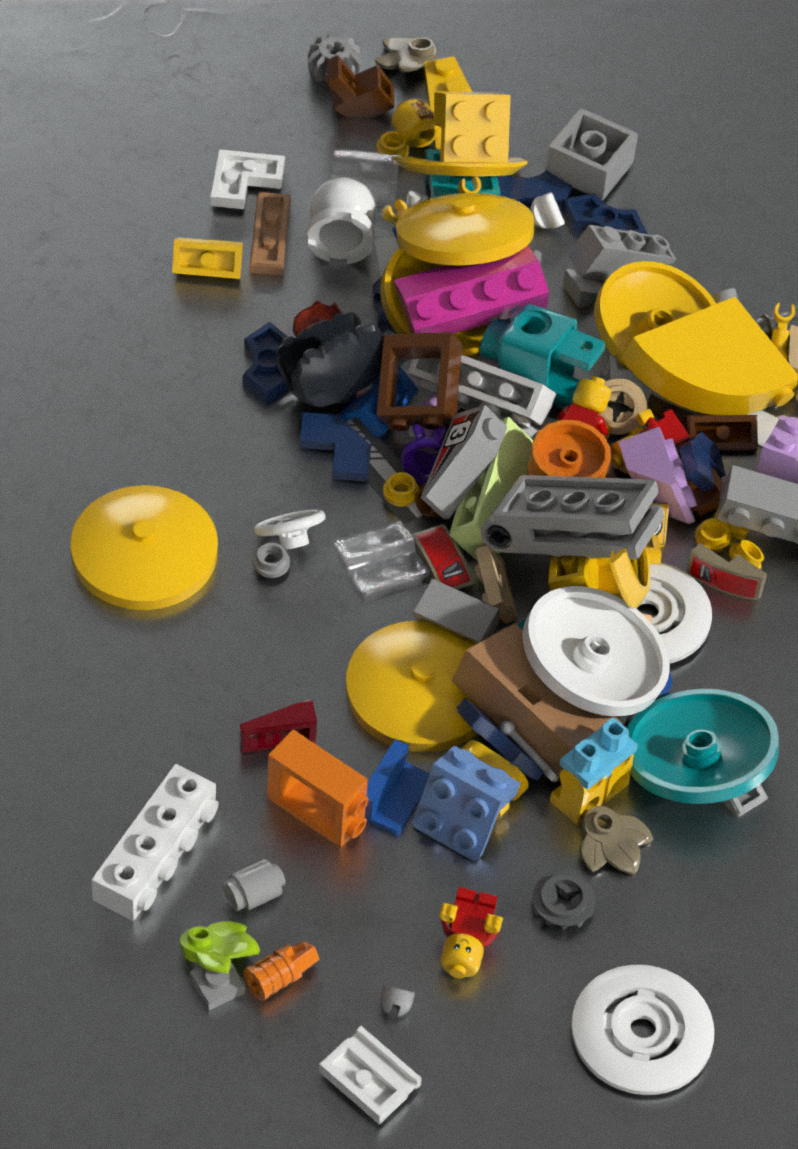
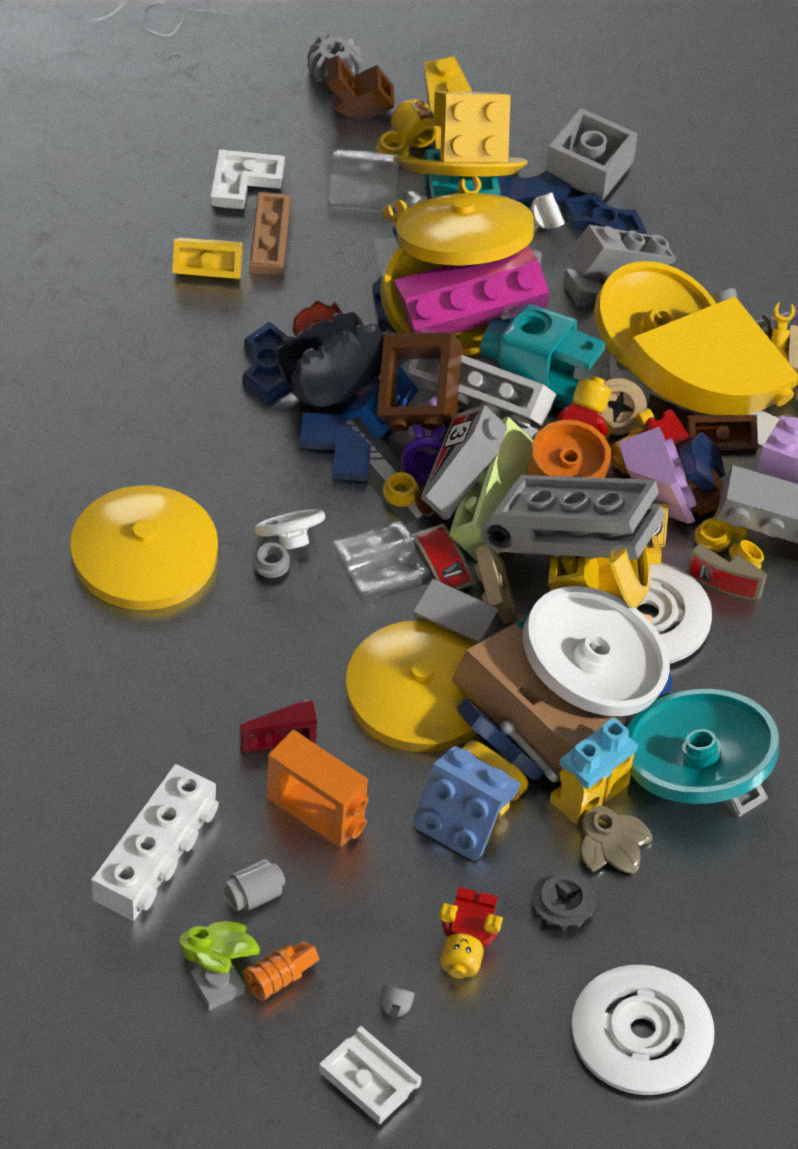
white tile [307,177,376,264] -> none
blue panel [365,739,430,835] -> none
dark tan plate [375,37,437,72] -> none

